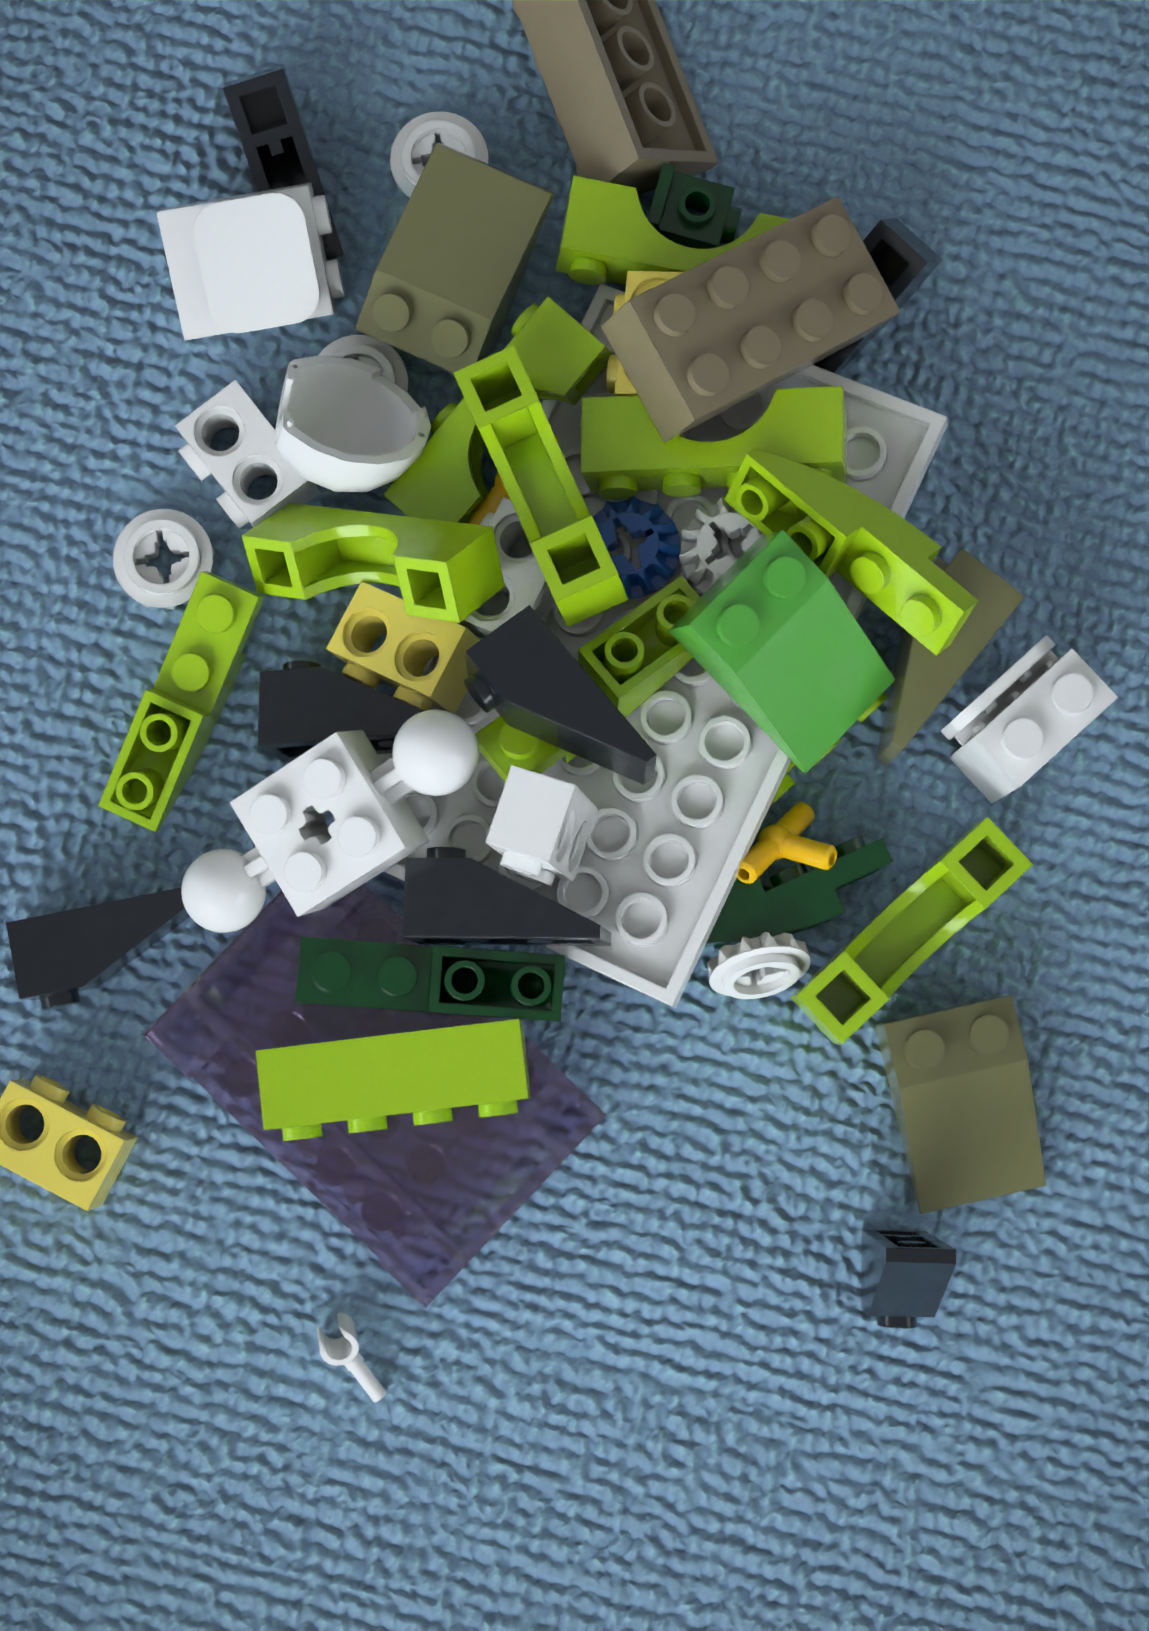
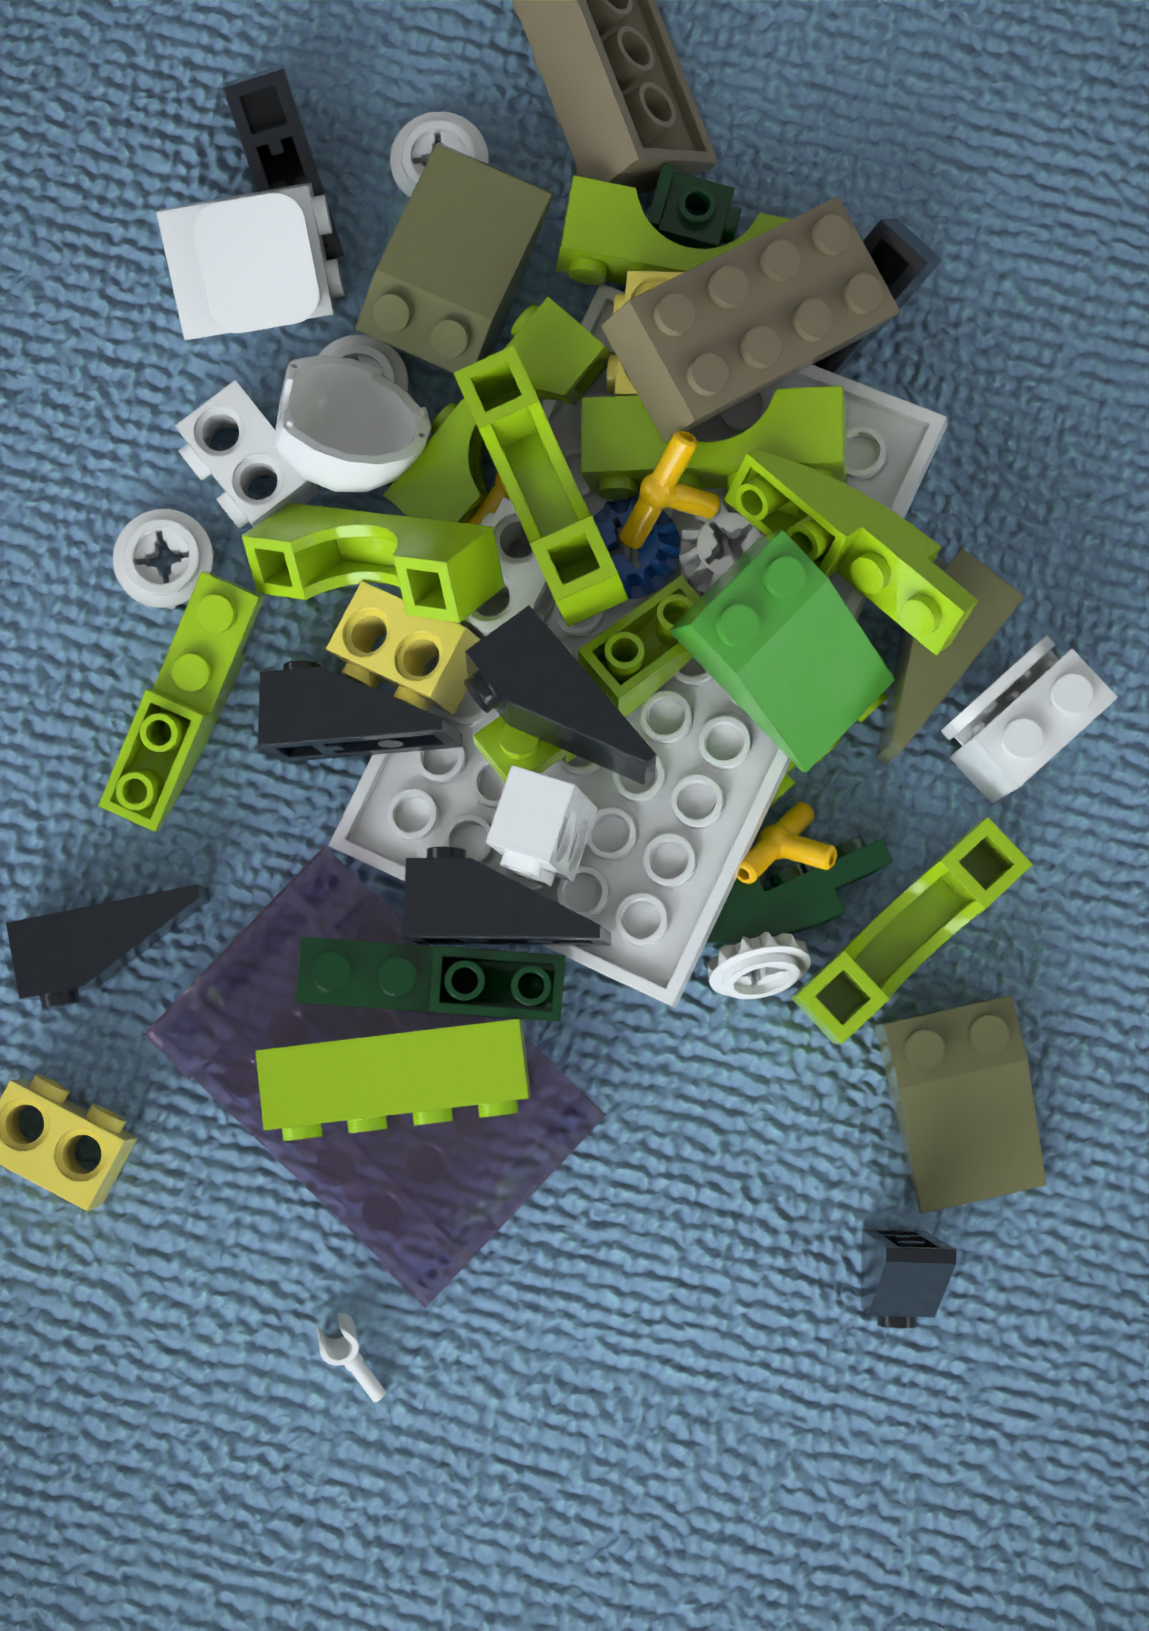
white brick [181,709,479,933] -> none
none -> yellow piece [619,430,720,549]

